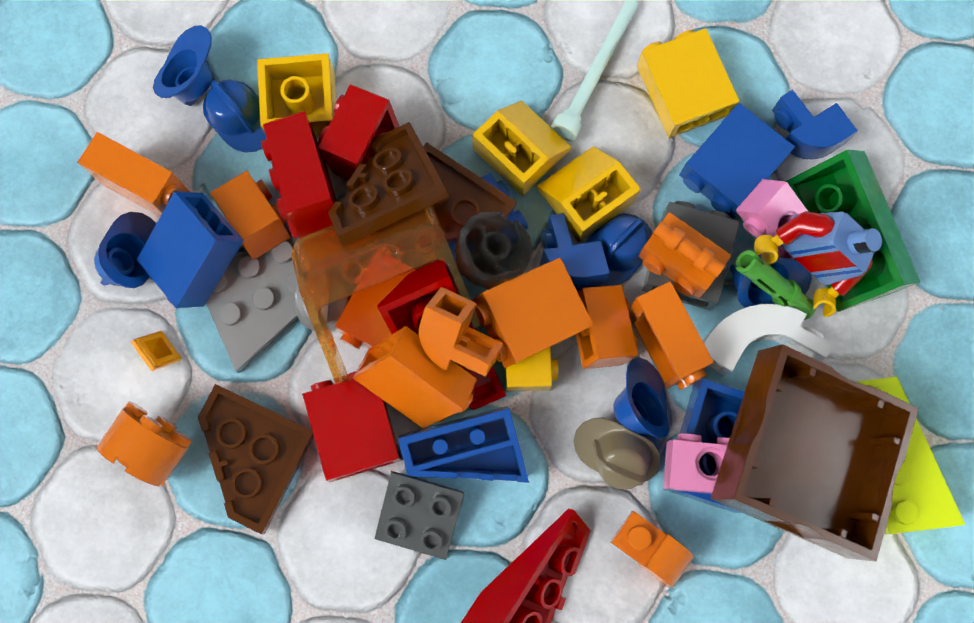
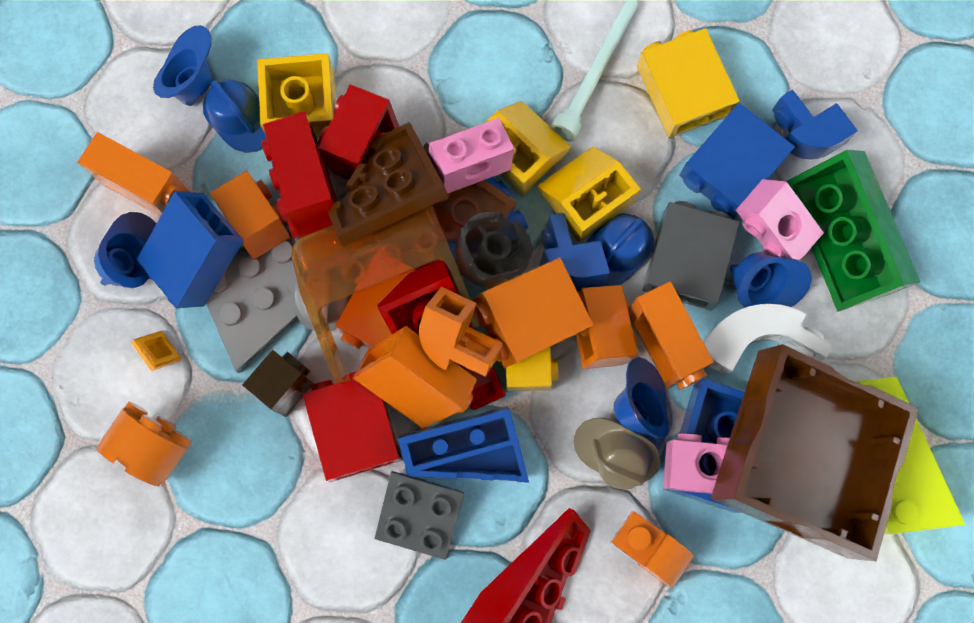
reddish brown plate [198,384,314,535] -> none
orange brick [638,212,732,299] -> none
bright green pin [735,250,816,320] -> none
torso [754,211,882,317] -> none
none -> dark brown brick [242,350,315,417]
none -> bright pink brick [429,118,514,194]

